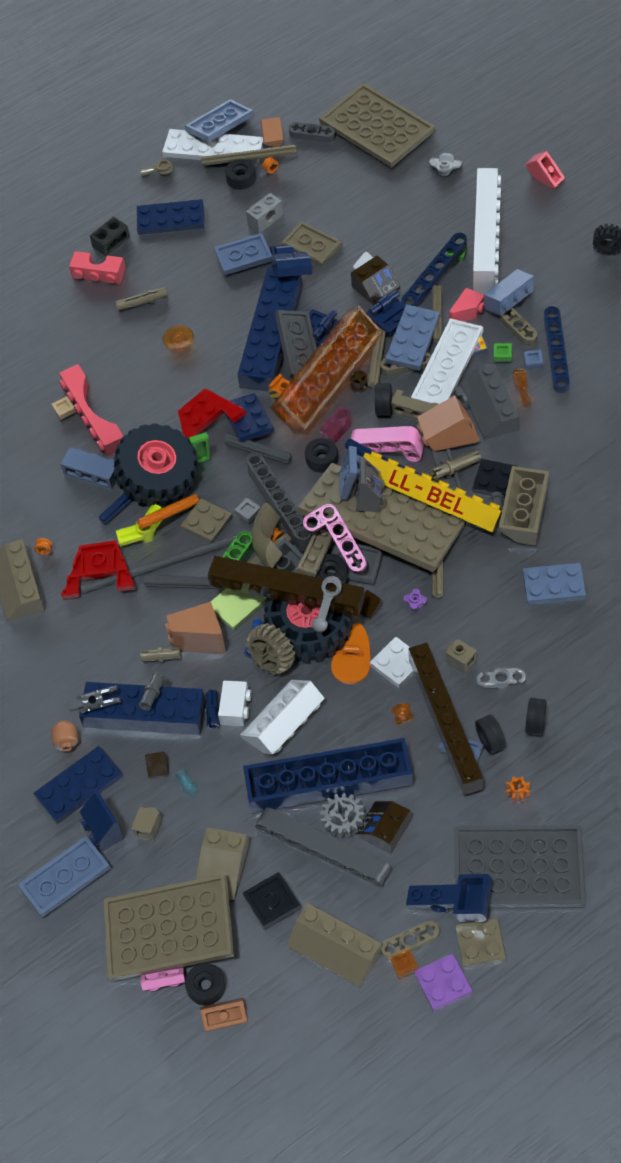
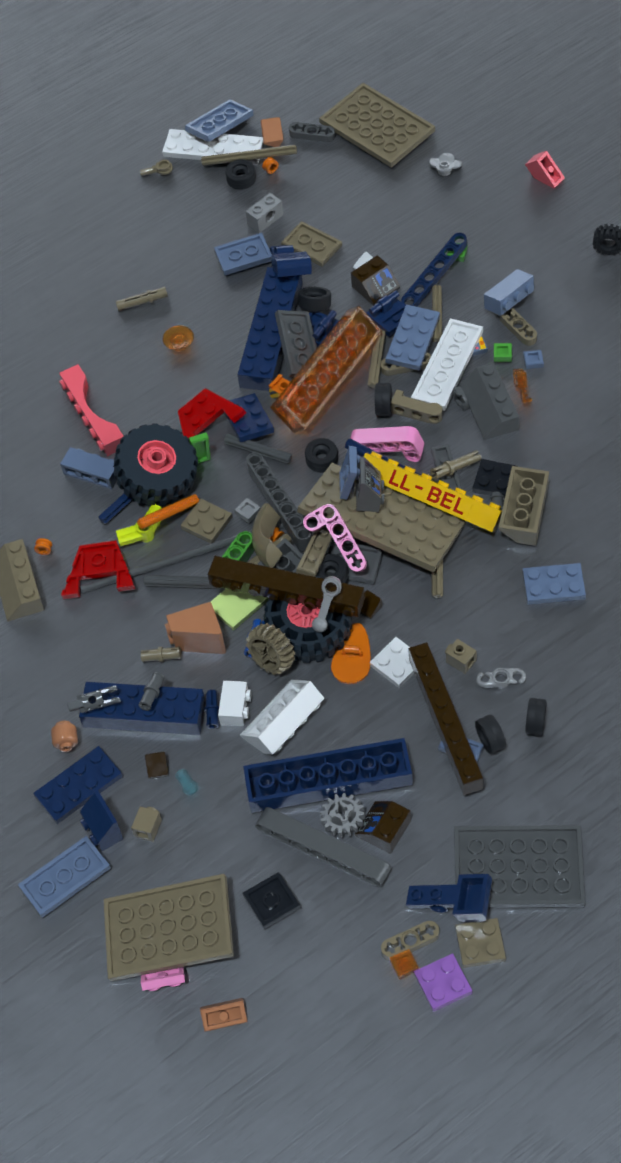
tan plate [51,396,76,420] -> none
coral arch [69,251,126,284] -> none
pearl dark grey brick [90,216,130,256] -> none
dark blue plate [137,199,204,235] -> none
black tyre [185,963,225,1006] -> none
dark tan slope [196,827,249,902] -> none
dark tan slope [287,903,382,988] -> none
clear pink piece [320,407,352,443] -> none
dark brown wheel [349,370,368,393] -> none
clear orange plate [391,703,414,724] -> none
medium lavender plate [403,589,427,610] -> none
nougat slope [417,395,480,451] -> none
coral slope [449,288,485,322] -> none
white brick [473,168,501,295] -> none
orange gear [506,776,530,802] -> none
dark blue beam [544,306,570,393] -> none
none -> black tyre [298,286,331,312]

